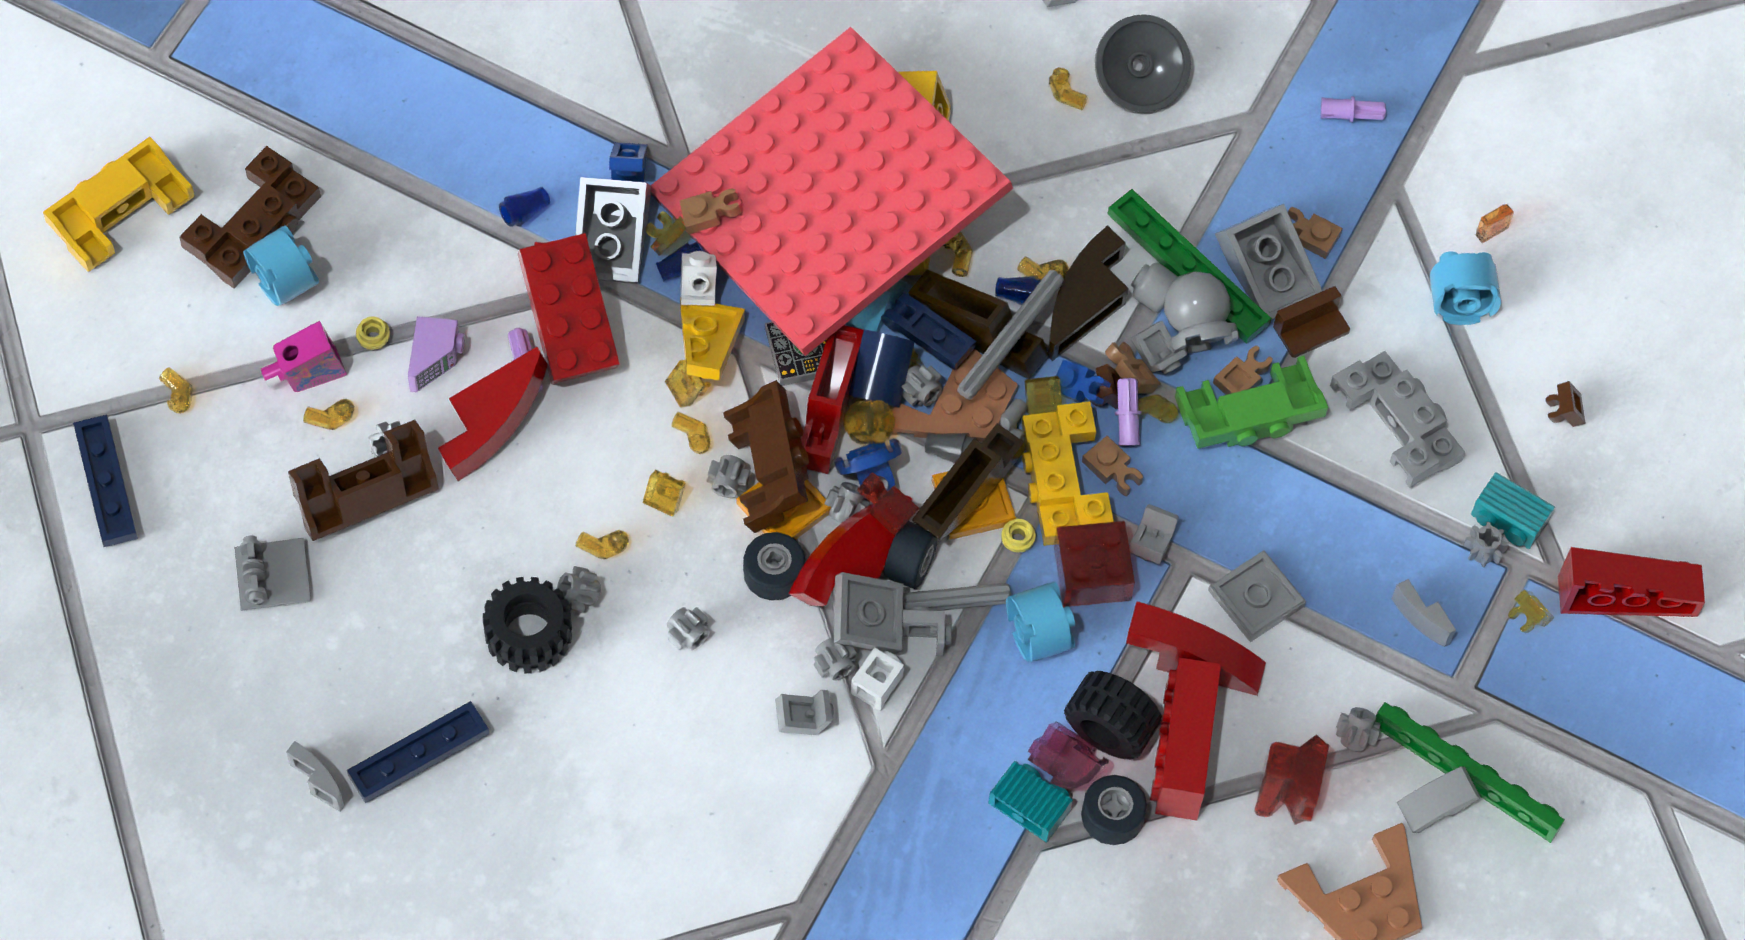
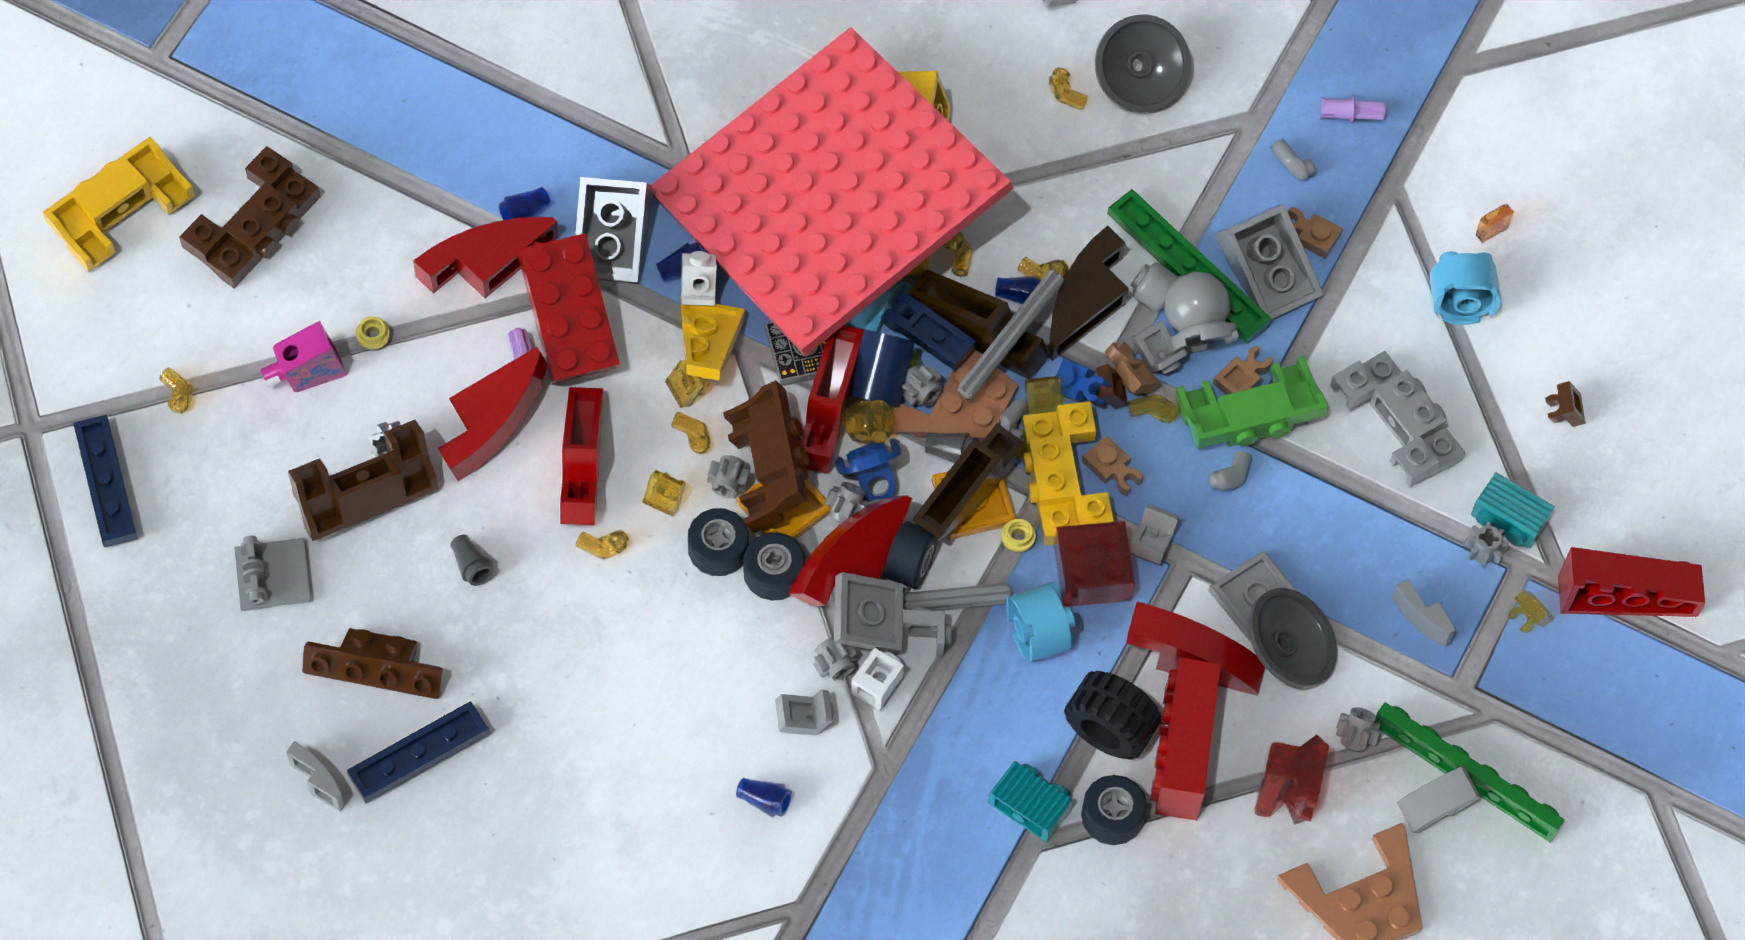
medium azure brick [243,225,319,306] -> none
clear yellow arm [303,399,355,430] -> none
lavender slope [408,316,464,392] -> none
black tyre [483,577,572,674] -> none
light grey gear [557,566,601,612] -> none
blue slope [609,142,647,182] -> none
clear yellow tile [645,211,686,256] -> none
light grey gear [667,607,710,650] -> none
medium nougat plate [680,189,742,234] -> none
clear red plate [857,473,920,536] -> none
clear pink brick [1027,721,1109,788] -> none
lavender axle [1115,378,1142,446] -> none
reddish brown panel [1273,286,1350,358] -> none
none -> reddish brown bracket [302,628,443,699]
none -> red slope [413,217,559,298]
none -> dark grey cone [450,534,494,586]
none -> red slope [560,387,603,525]
none -> black wheel [688,508,749,576]
none -> clear blue cone [736,777,792,817]
none -> light grey arm [1209,451,1251,491]
none -> dark grey dish [1248,588,1337,688]
none -> light grey arm [1272,140,1316,180]

